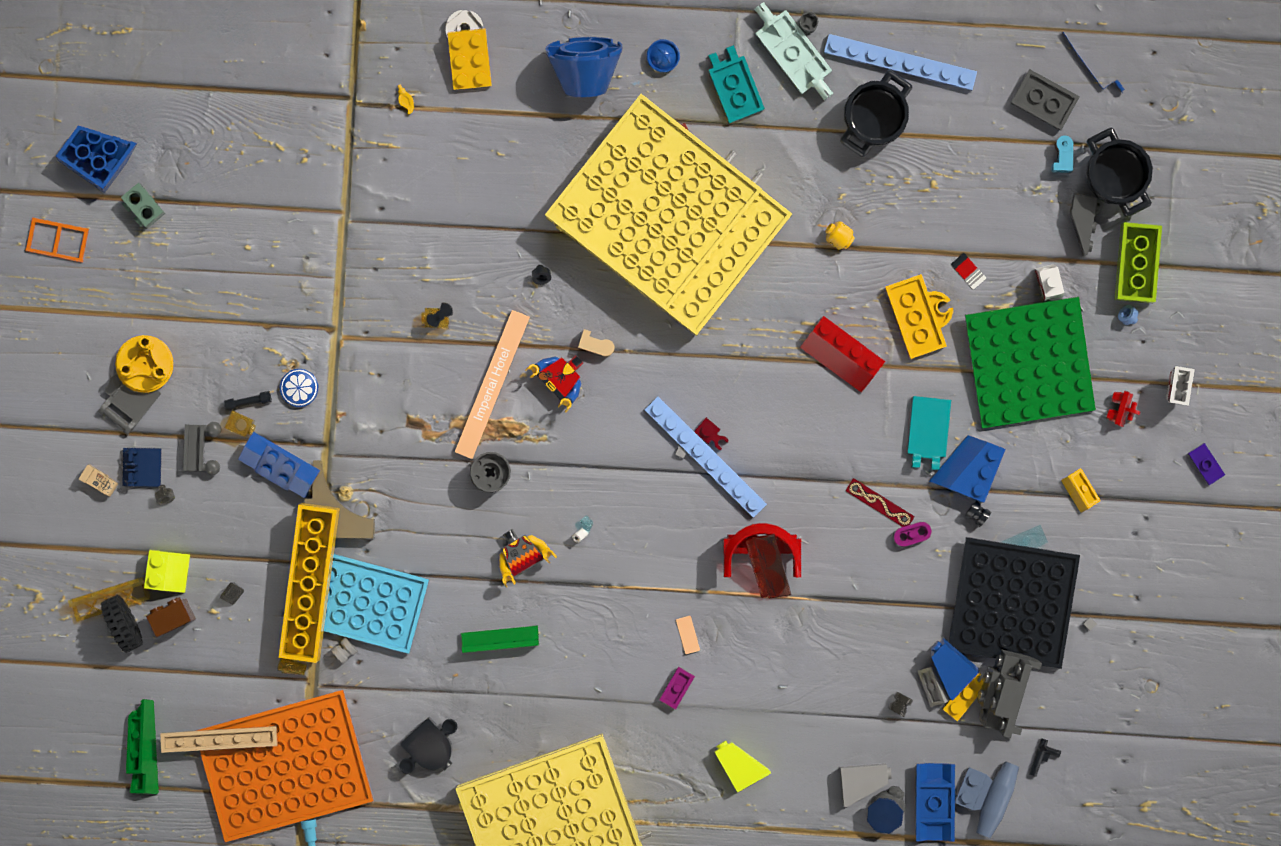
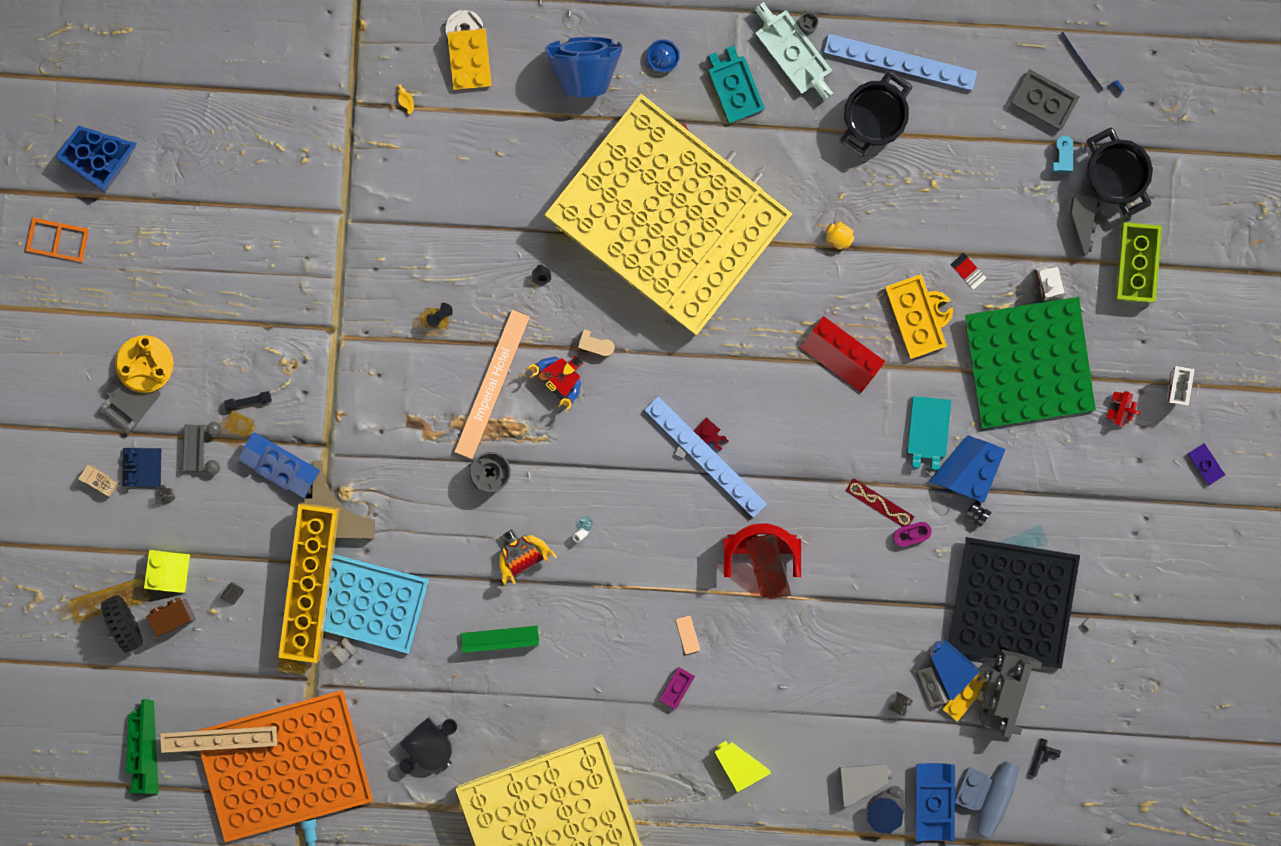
sand green brick [121,183,166,228] -> none
dish [280,369,319,407] -> none
yellow slope [1061,468,1101,512] -> none
medium blue tile [1118,305,1138,325] -> none

